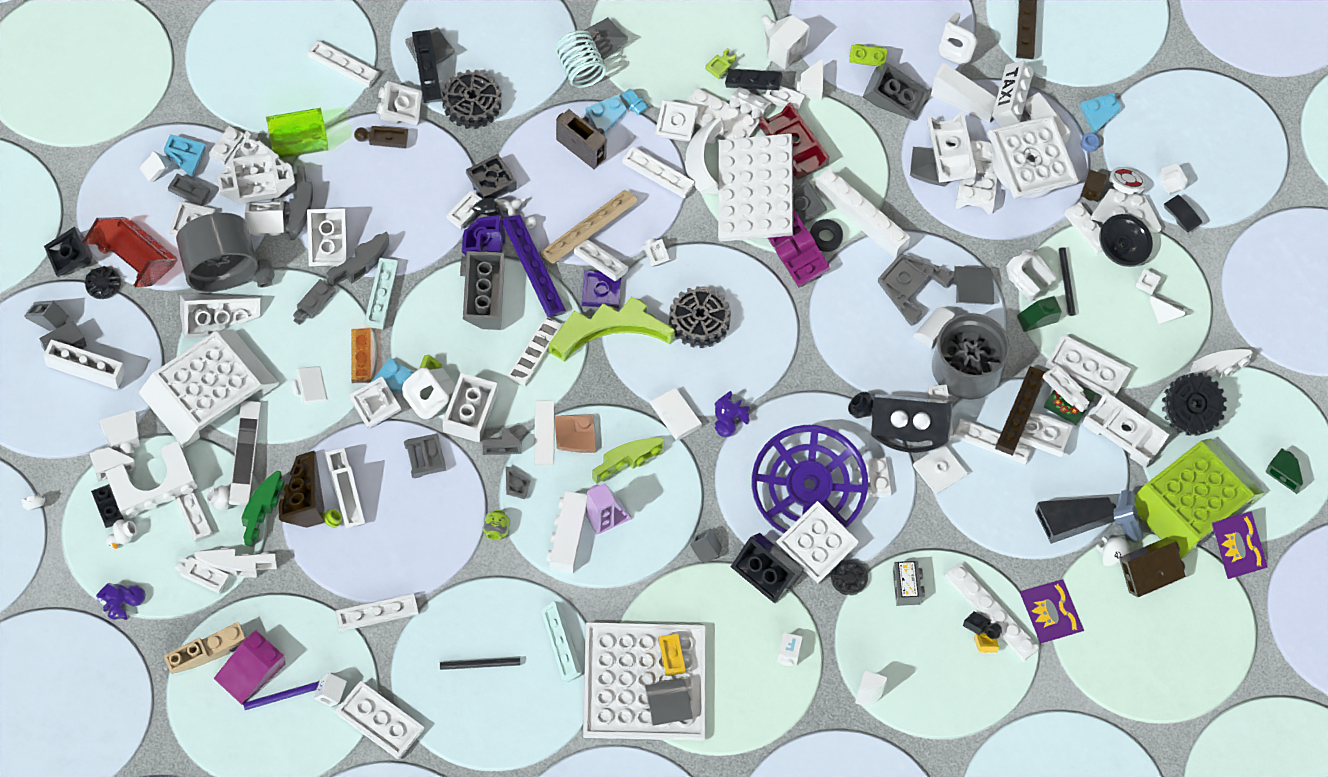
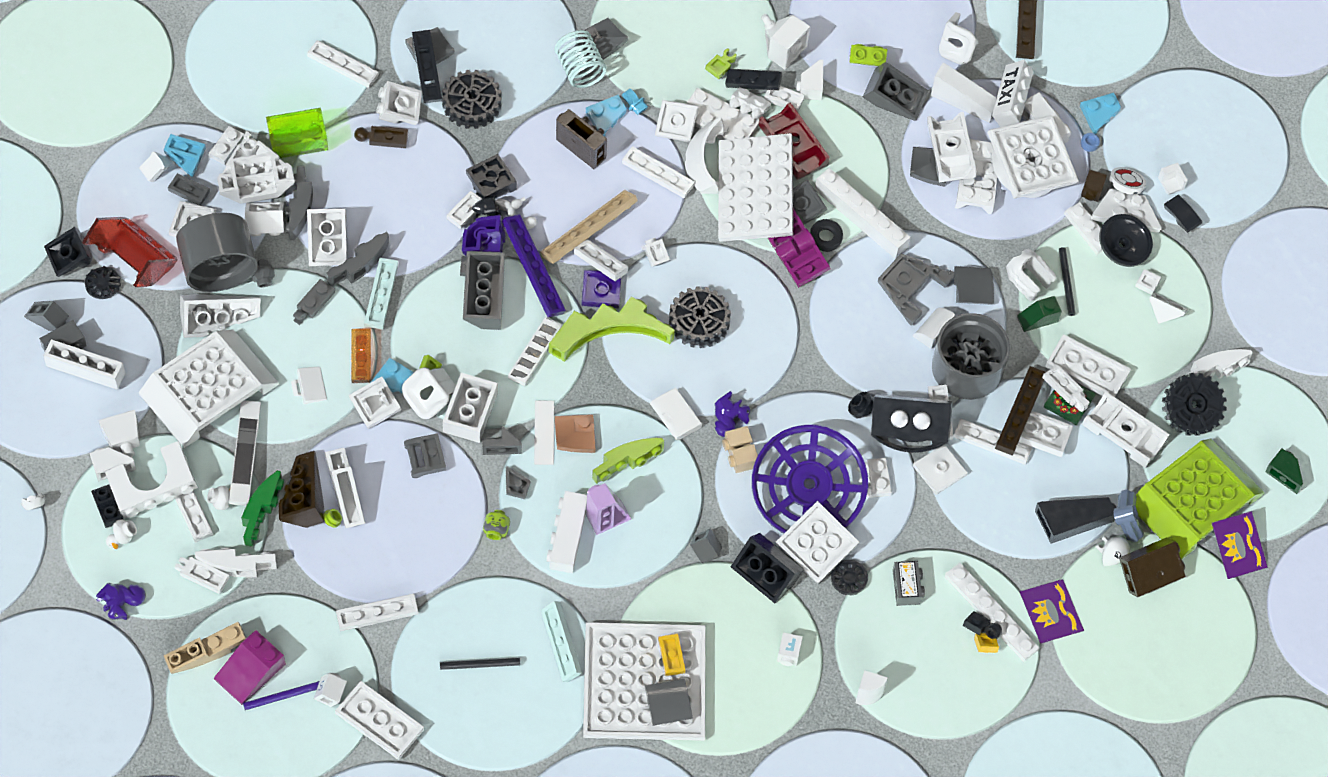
none -> tan piece [722,426,758,473]

